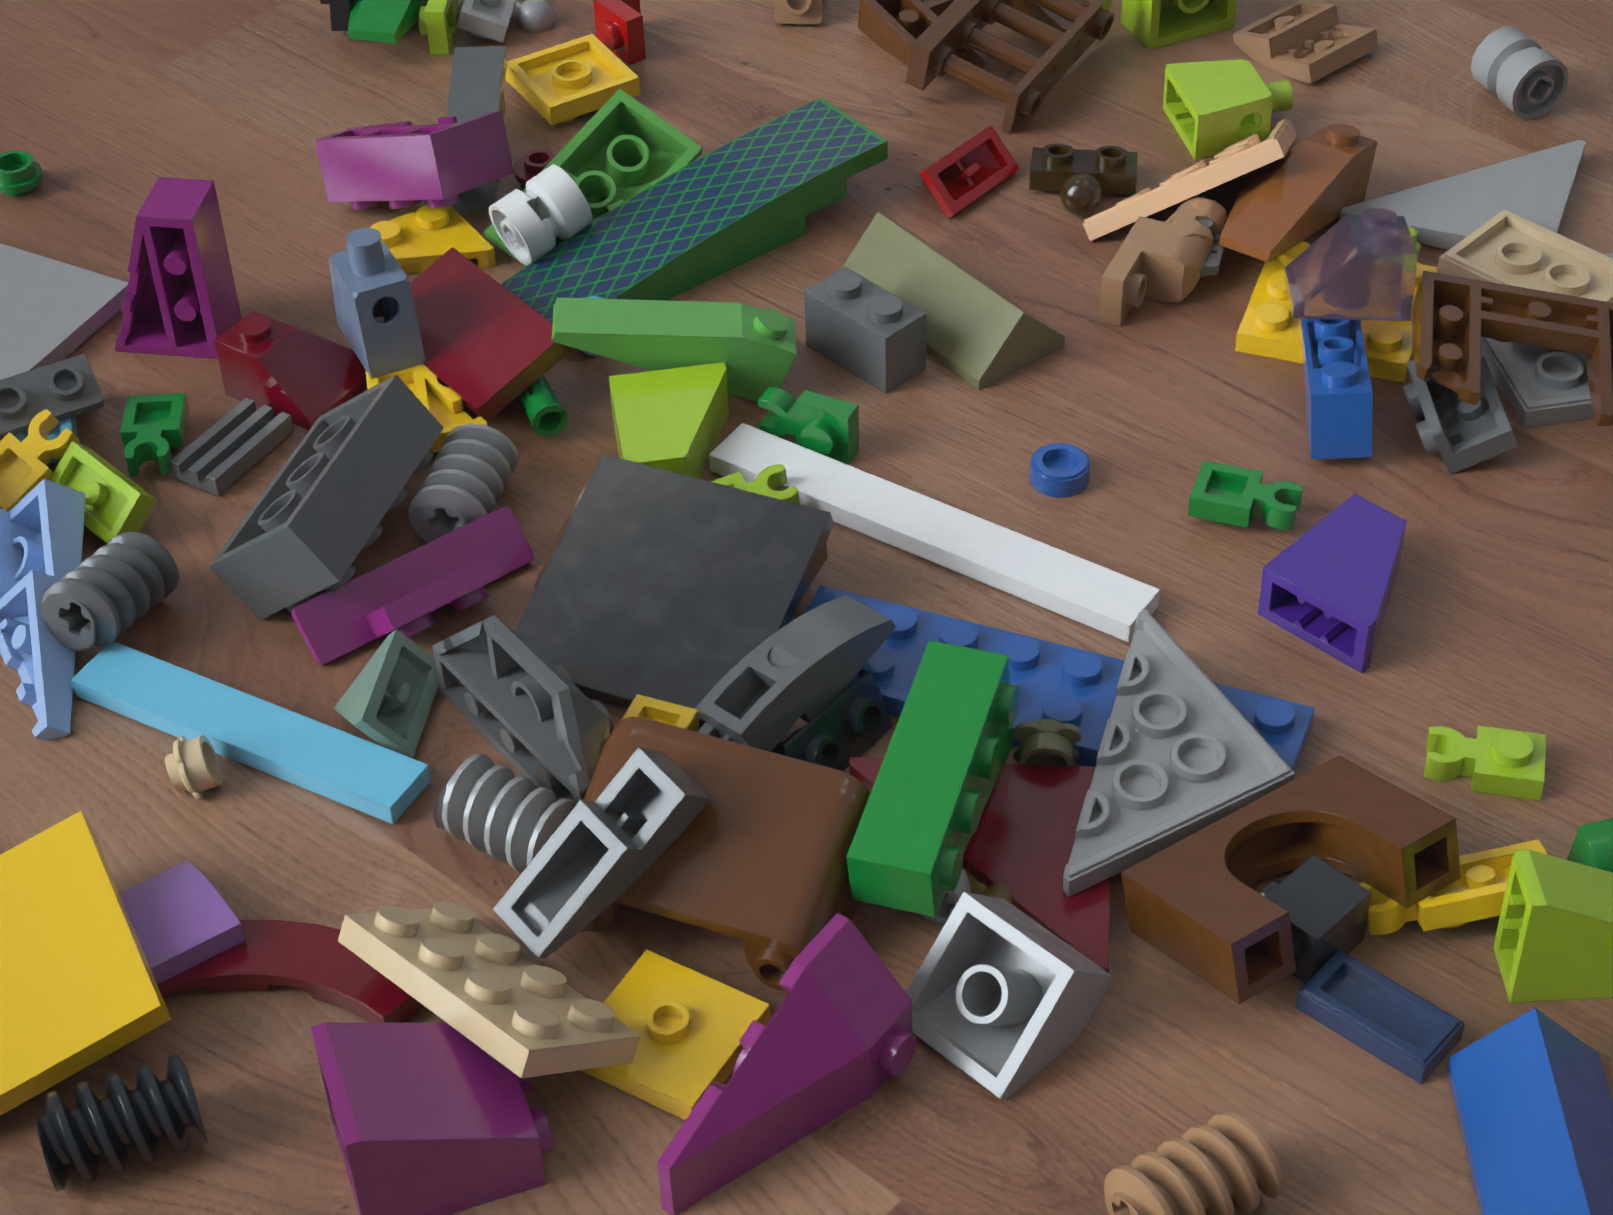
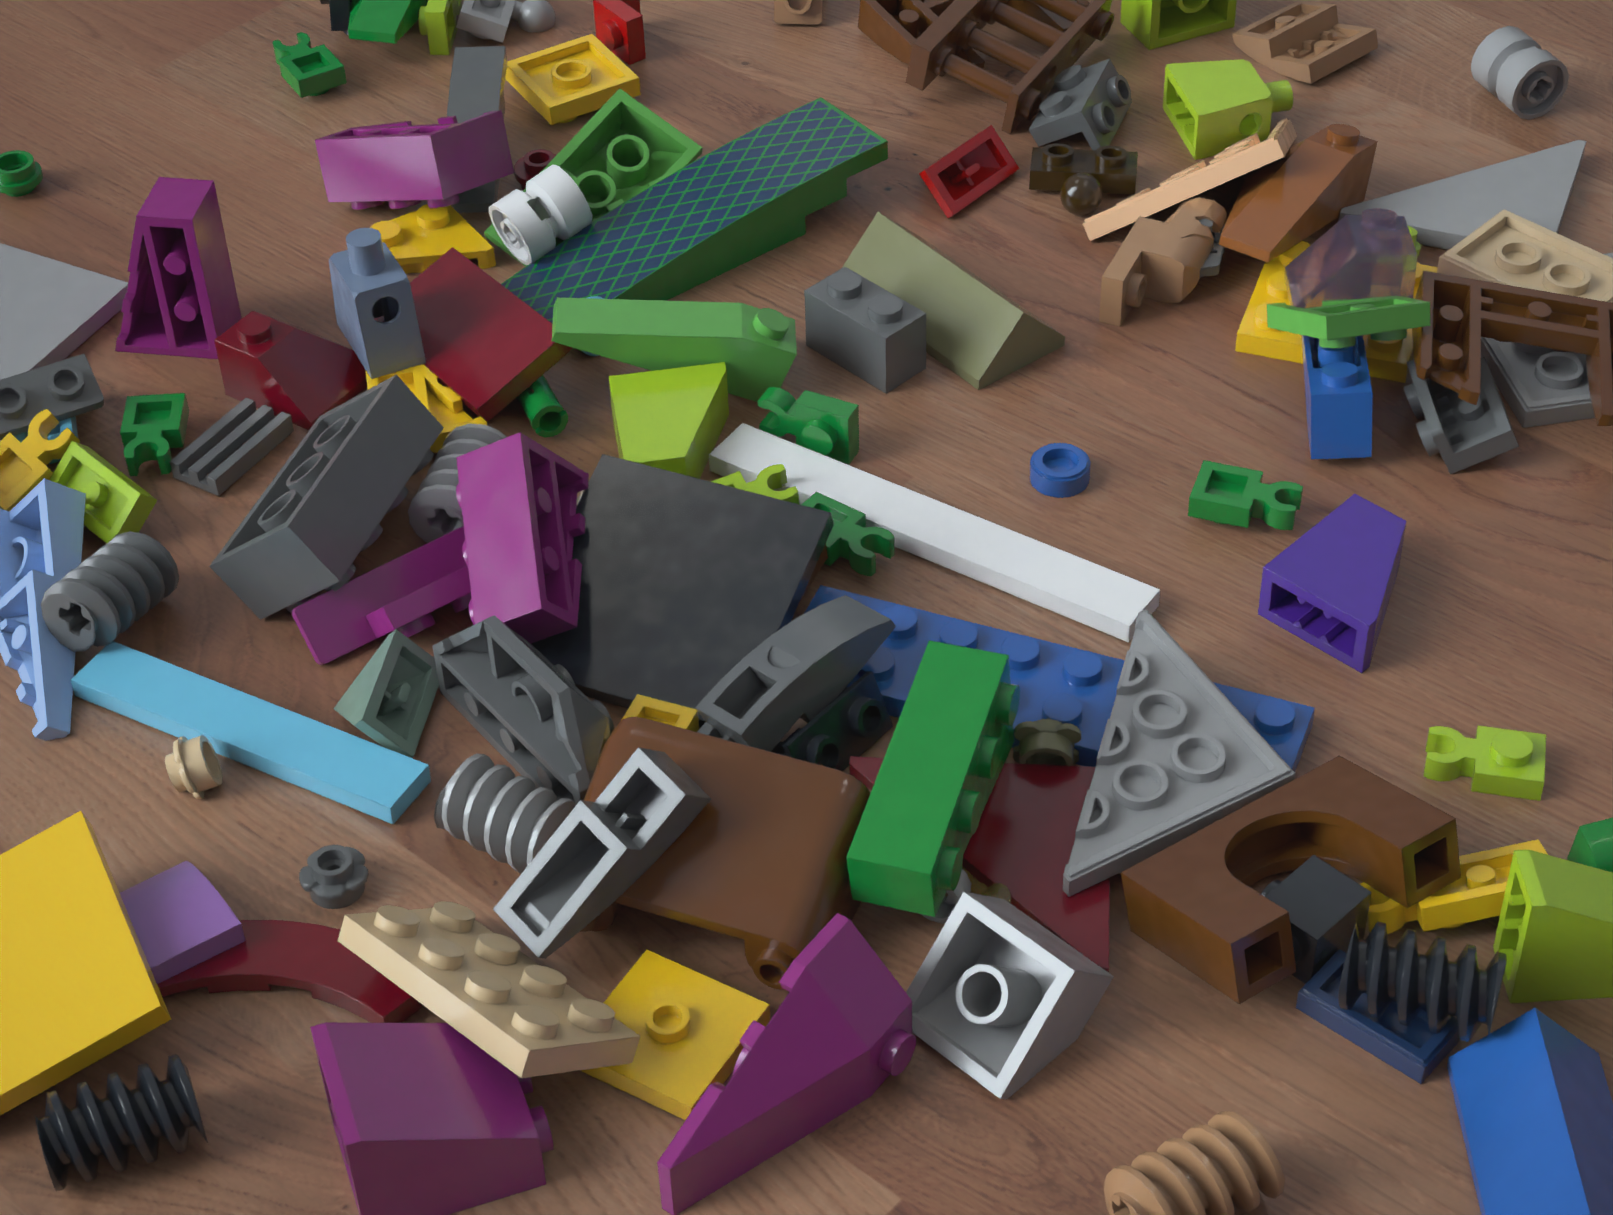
none -> green plate [273,32,347,98]
none -> dark grey plate [299,845,369,909]
none -> magenta wedge [456,432,589,644]
none -> green plate [801,492,895,576]
none -> dark grey bracket [1029,59,1132,150]
none -> bright green wing [1267,296,1431,348]
none -> black piece [1338,921,1507,1042]

